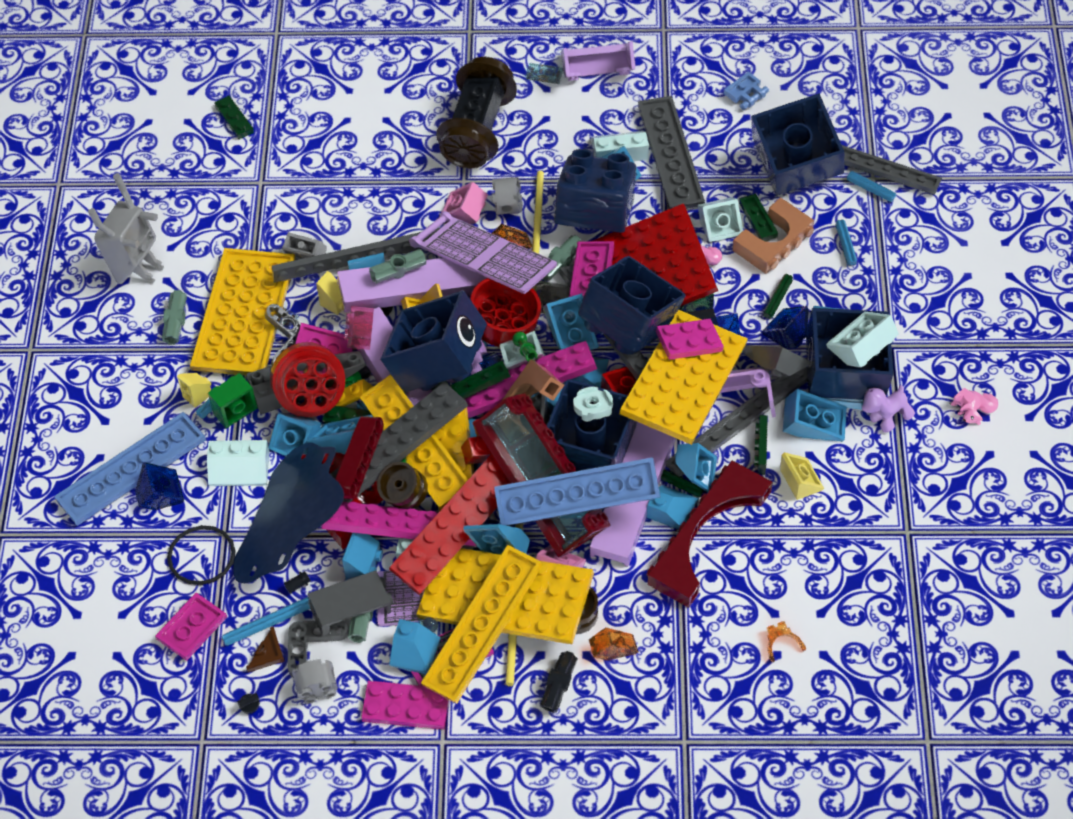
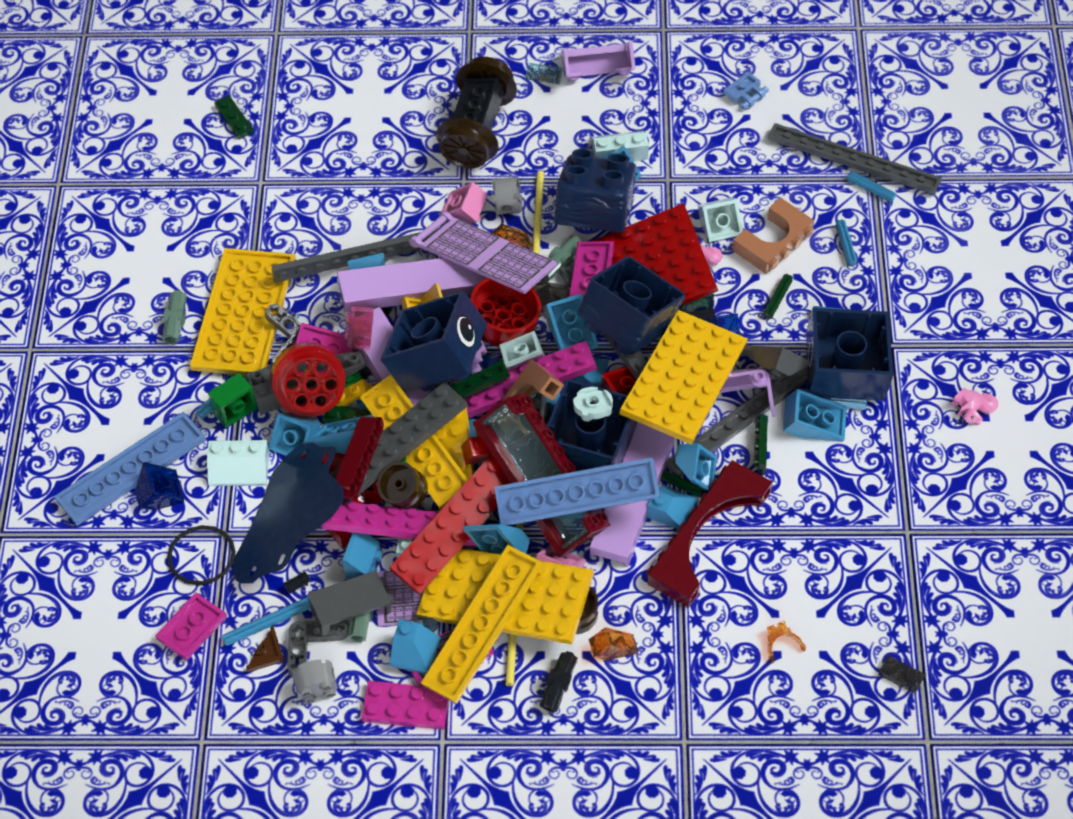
light grey piece [88,173,164,284] -> none
light yellow slope [177,373,211,408] -> none
black plate [237,693,260,714] -> none
light grey brick [282,232,327,259] -> none
light yellow slope [316,271,344,315] -> none
sand green piece [369,249,427,283] -> none
green pin [512,332,538,362] -> none
dark grey plate [638,96,705,209] -> none
dark pink plate [656,319,724,360] -> none
dark green plate [739,193,778,241] -> none
dark blue brick [751,93,845,196] -> none
clear blue slope [761,306,809,348] -> none
light yellow slope [780,452,825,500] -> none
light aqua slope [826,312,899,367] -> none
lavender animal [862,385,915,432] -> none
none -> clear smoke plate [878,656,926,694]

